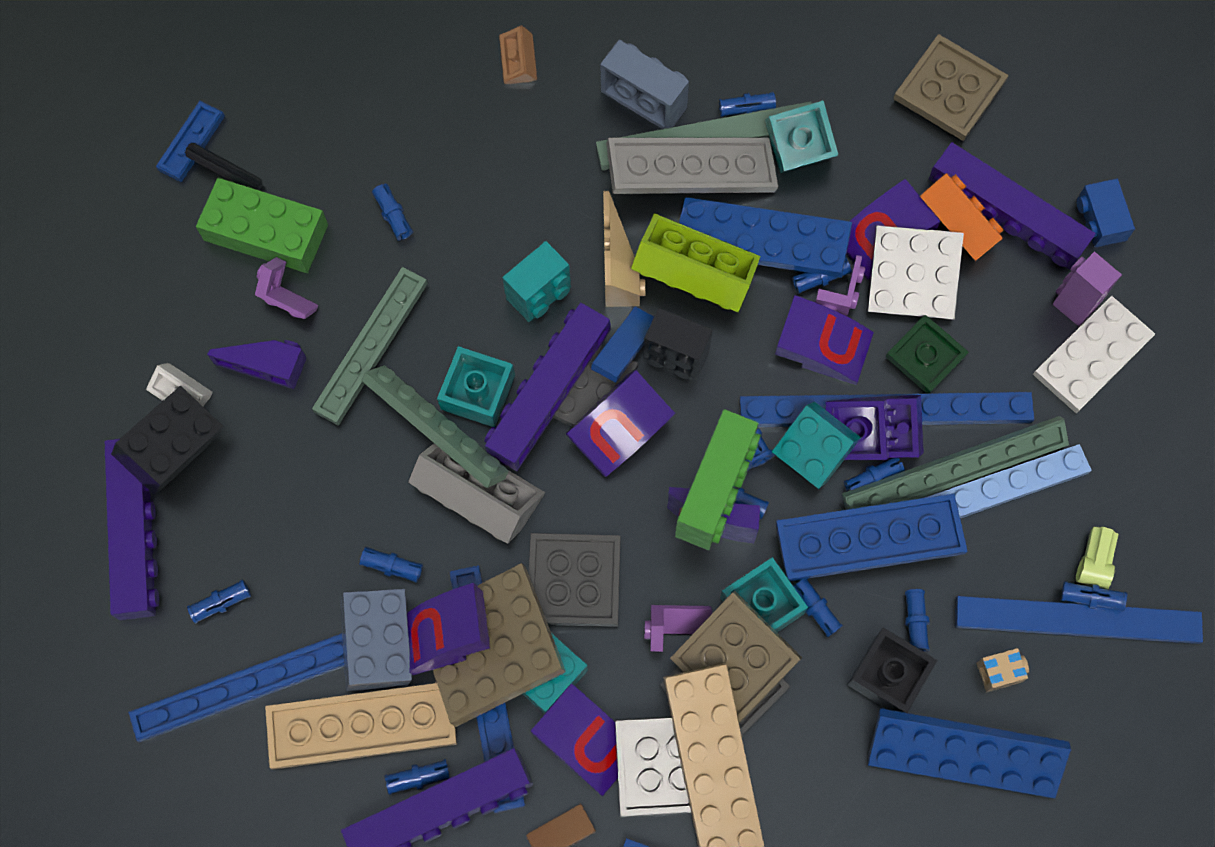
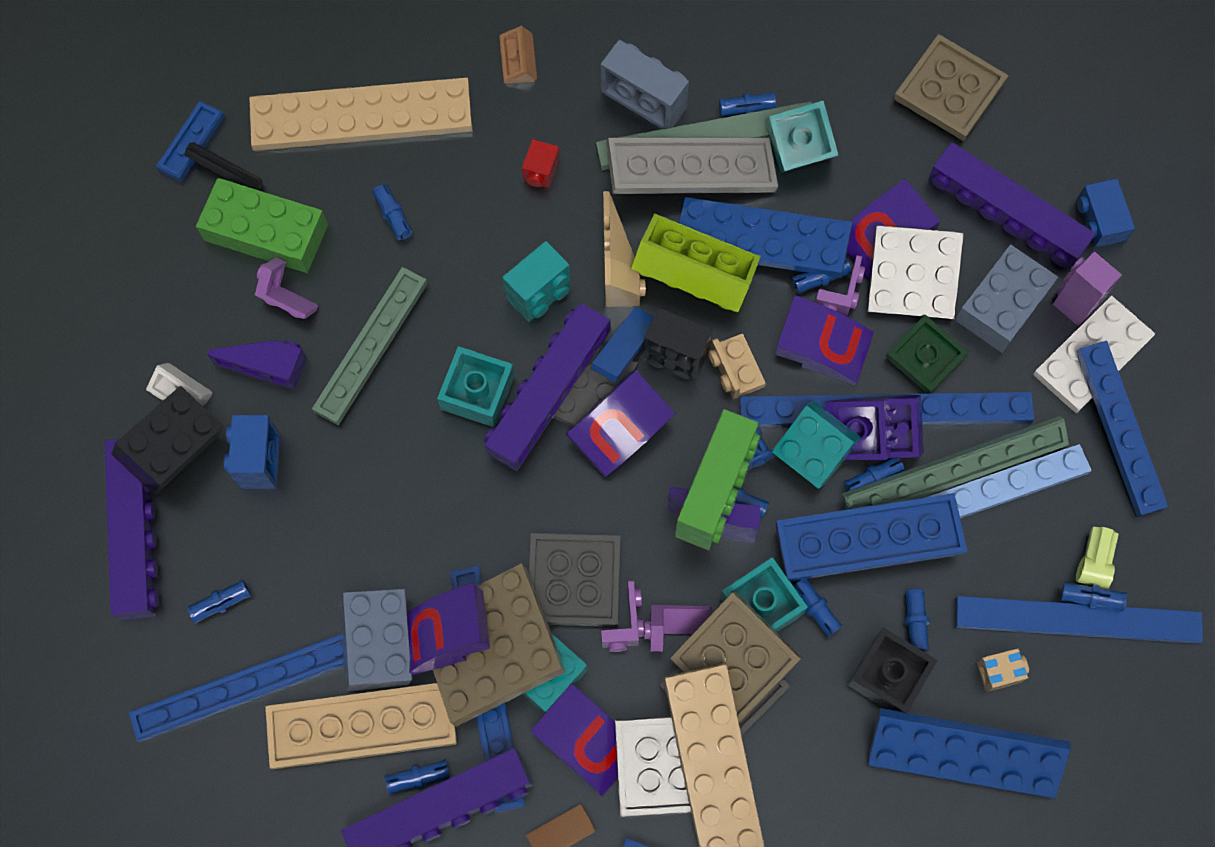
blue pin [359,547,423,583] -> none
sand green plate [362,365,509,488] -> none
light grey slope [408,443,545,544] -> none
orange brick [920,173,1004,261] -> none
none -> blue brick [224,415,280,489]
none -> tan plate [250,78,472,151]
none -> red brick [522,139,560,188]
none -> medium lavender bracket [601,580,644,652]
none -> tan bracket [708,333,766,400]
none -> sand blue brick [955,245,1058,353]
none -> blue plate [1076,340,1168,517]

